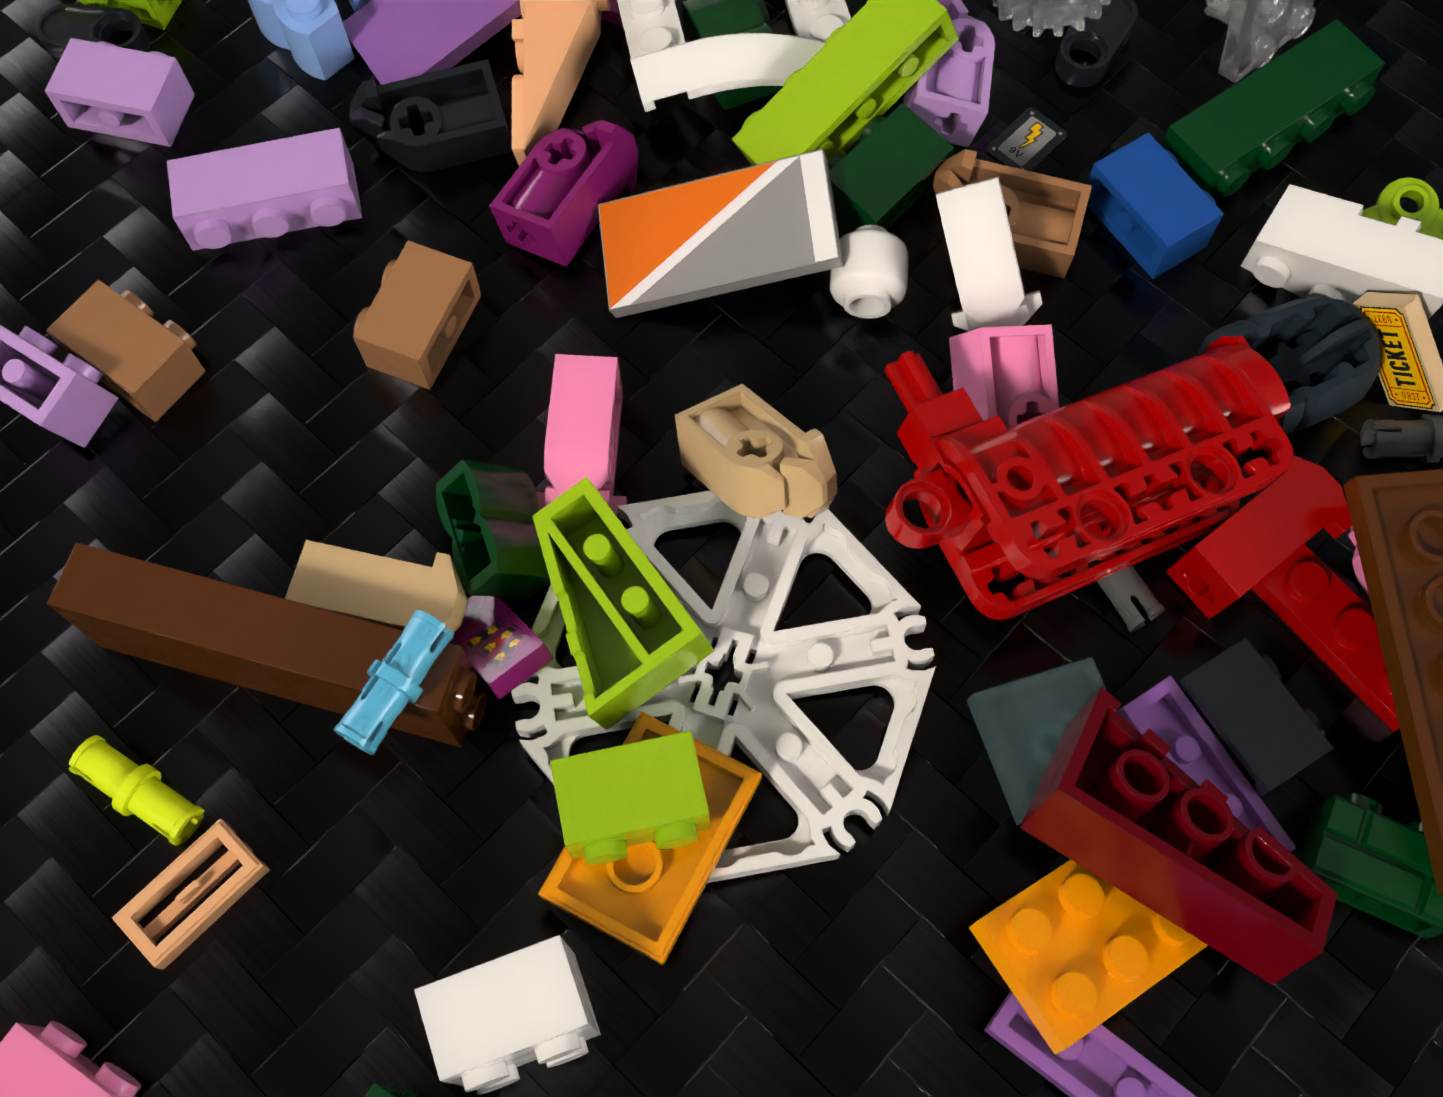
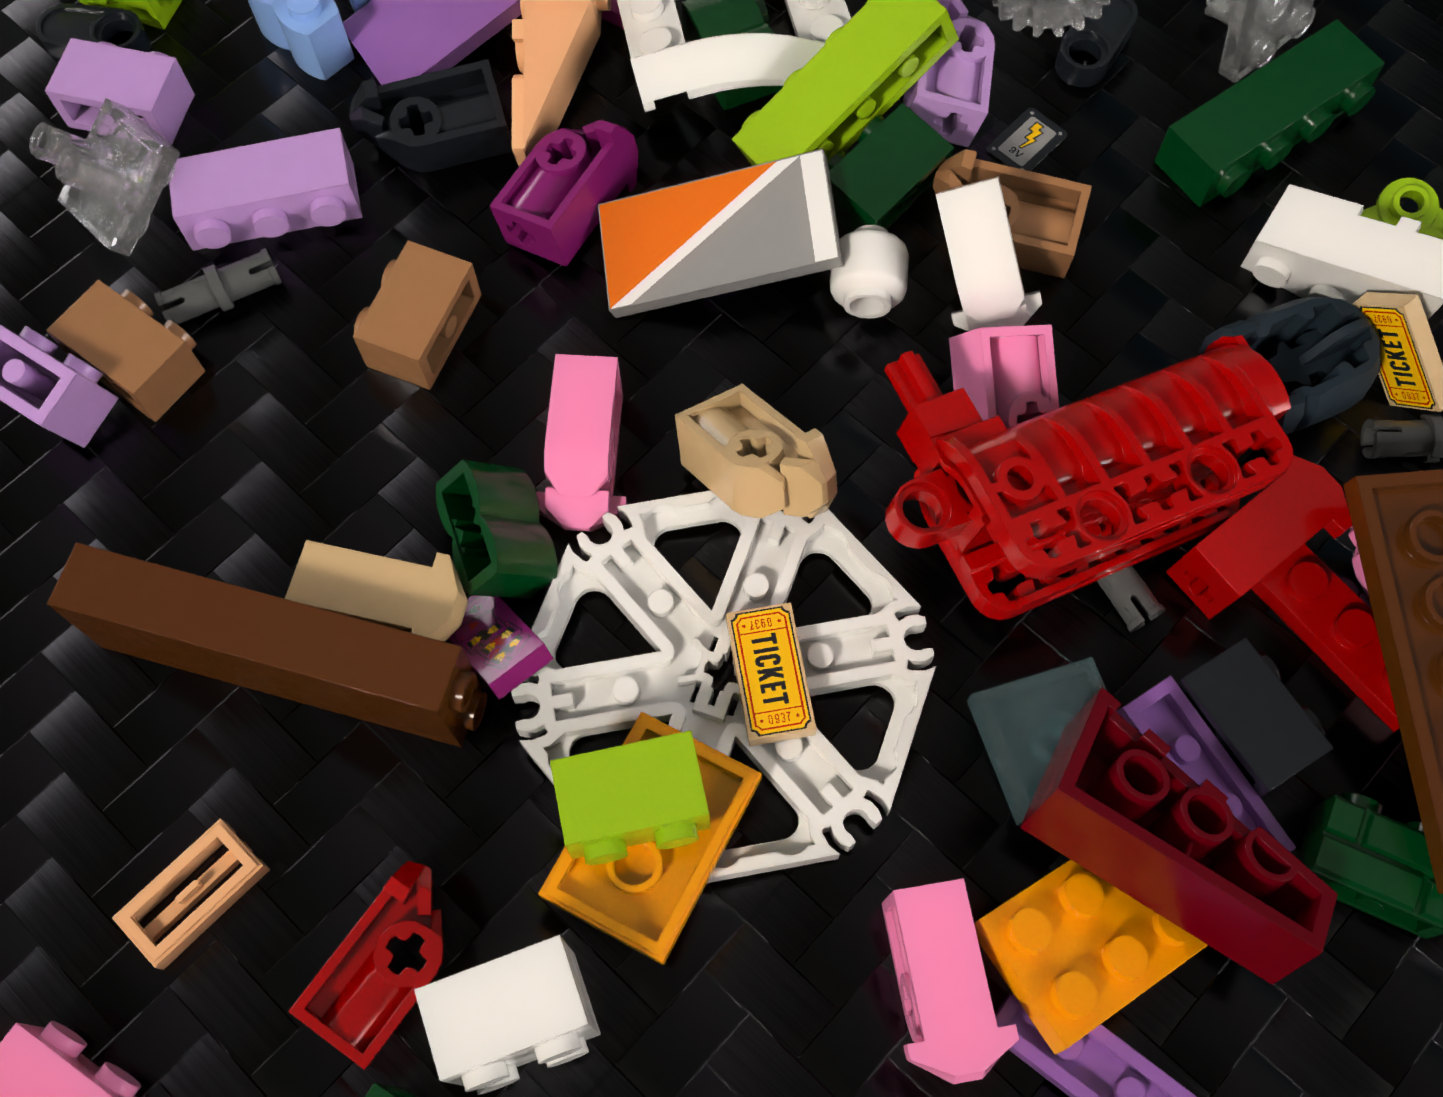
neon yellow pin [69,735,205,846] -> none
medium azure pin [333,609,455,755] -> none
lime wedge [532,476,715,730] -> none
blue brick [1086,132,1224,279] -> none
none -> clear plate [29,98,180,257]
none -> dark grey pin [154,248,282,324]
none -> red piece [288,861,444,1070]
none -> tile [726,602,817,747]
none -> bright pink piece [881,878,1019,1084]

